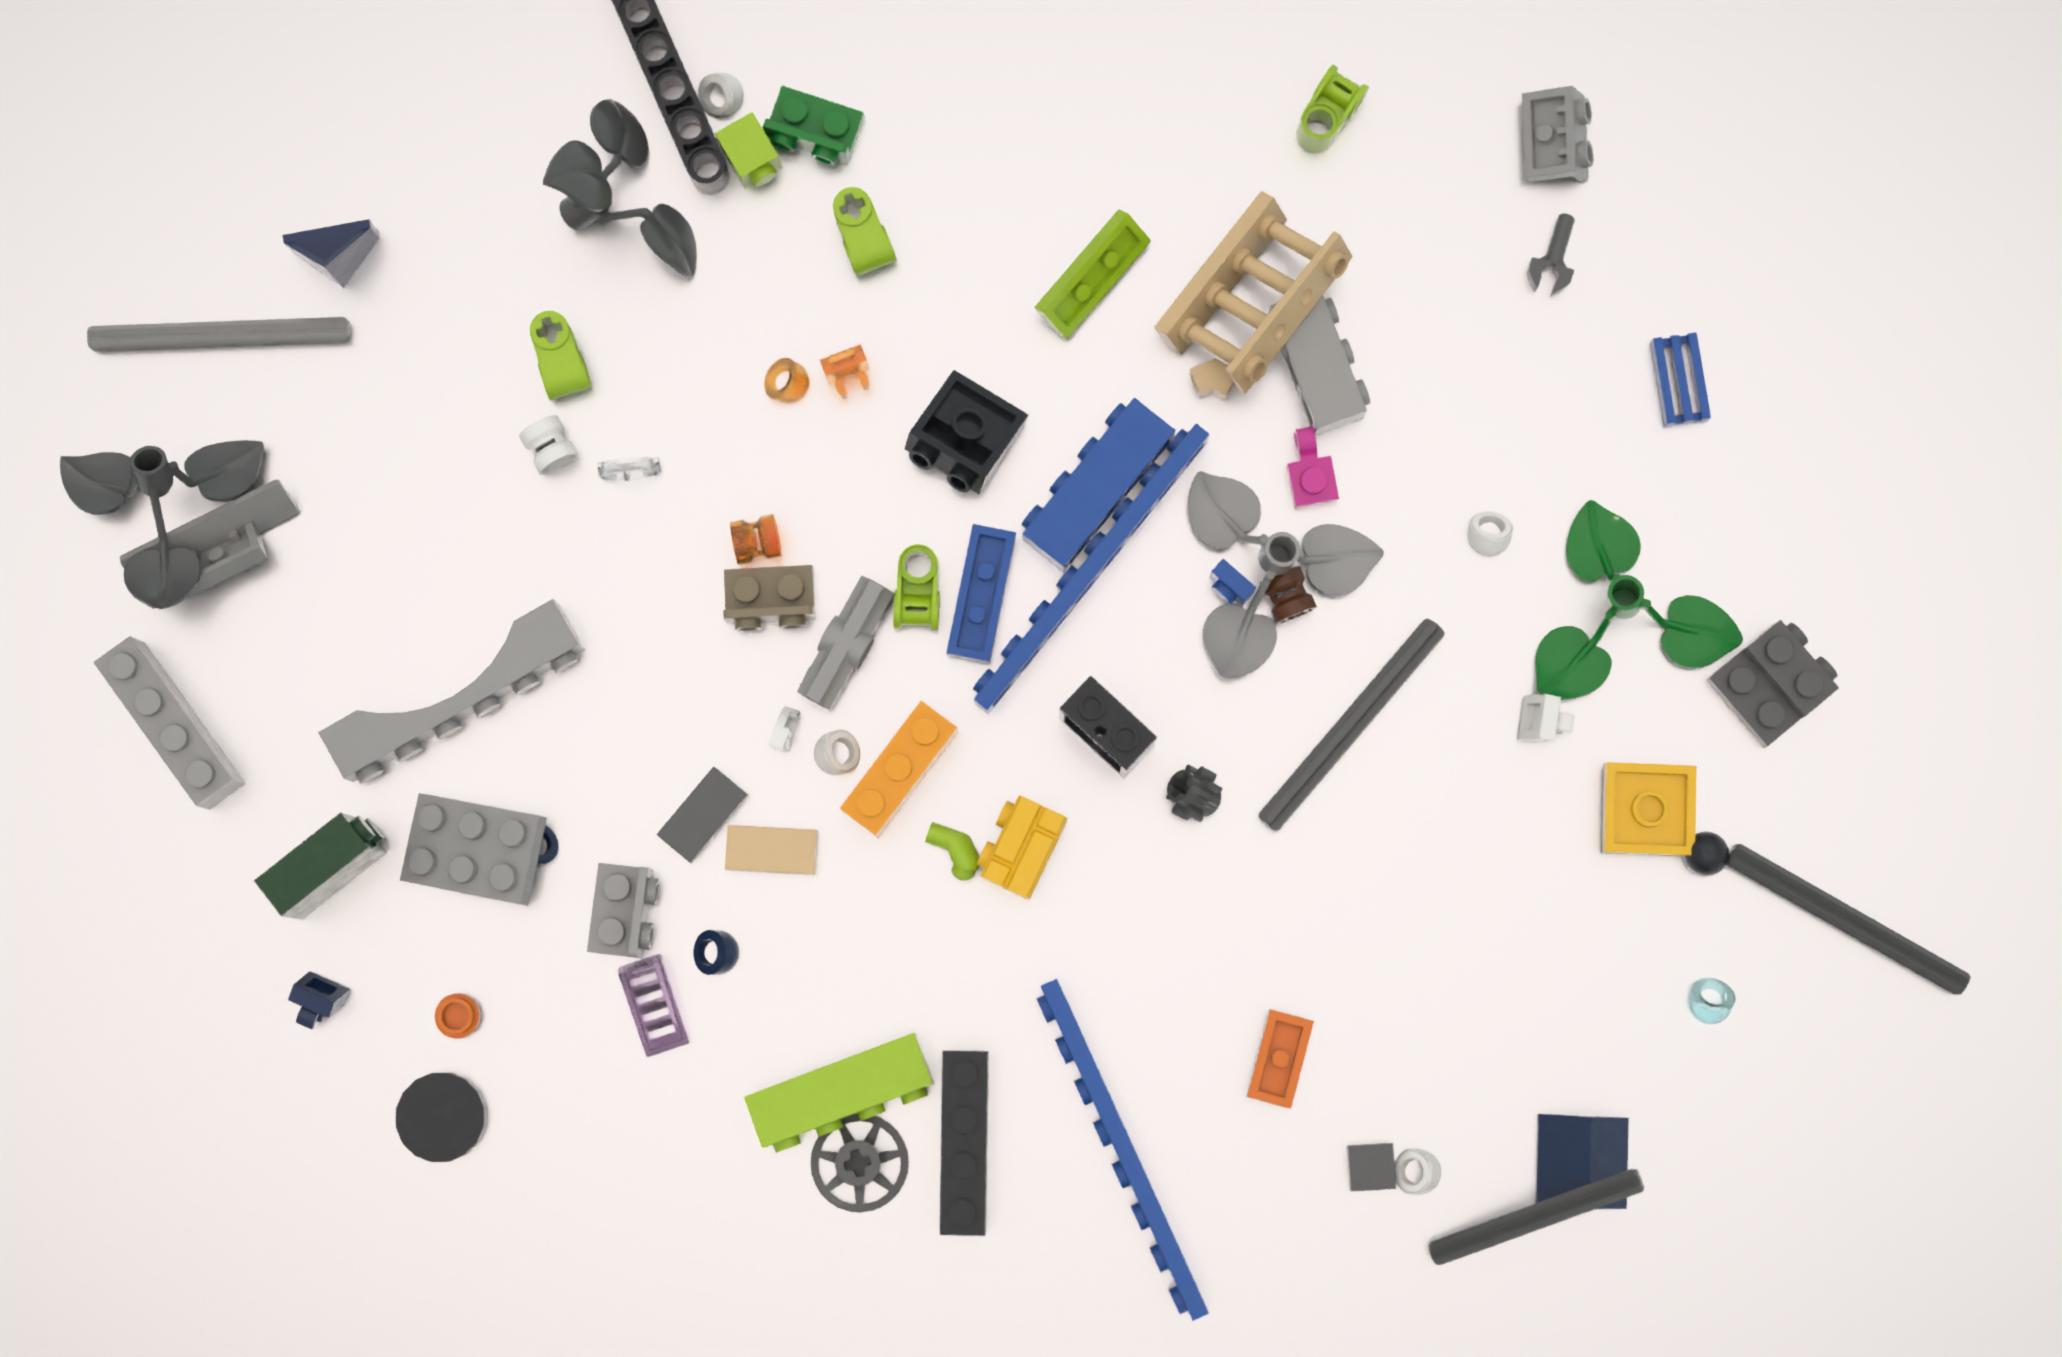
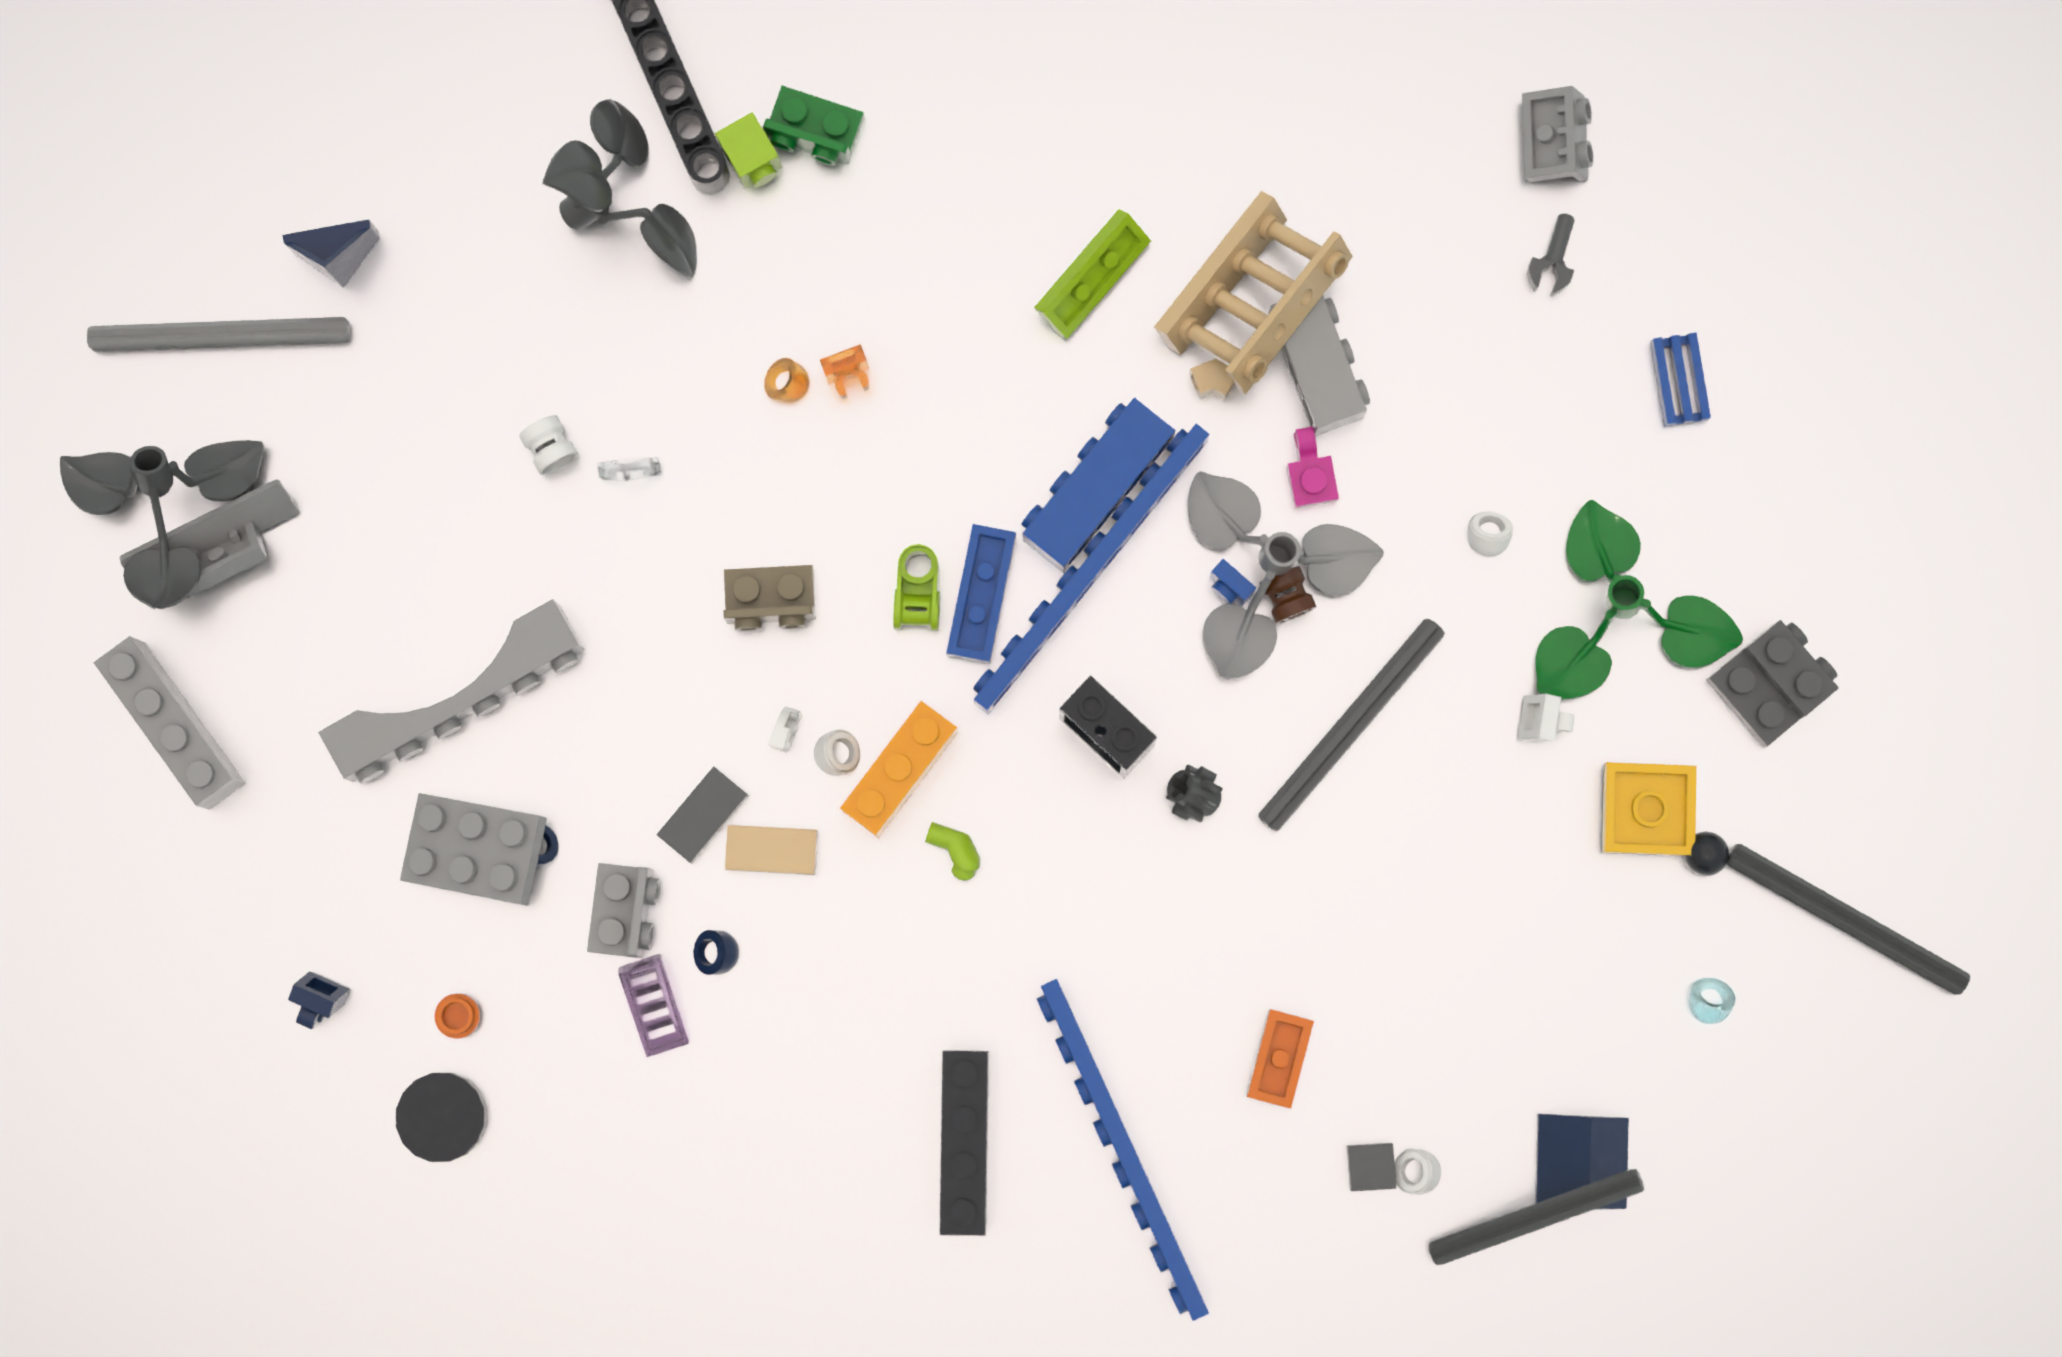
dark green brick [254,812,387,920] -> none
lime piece [529,310,592,401] -> none
white piece [698,72,744,117] -> none
clear orange wheel [730,513,782,565] -> none
lime brick [744,1033,934,1153] -> none
light grey piece [797,575,895,711] -> none
dark grey wheel [810,1113,909,1213] -> none
lime piece [833,187,897,277] -> none
black plate [904,370,1029,494] -> none
yellow brick [976,795,1068,901] -> none
lime piece [1296,64,1370,153] -> none

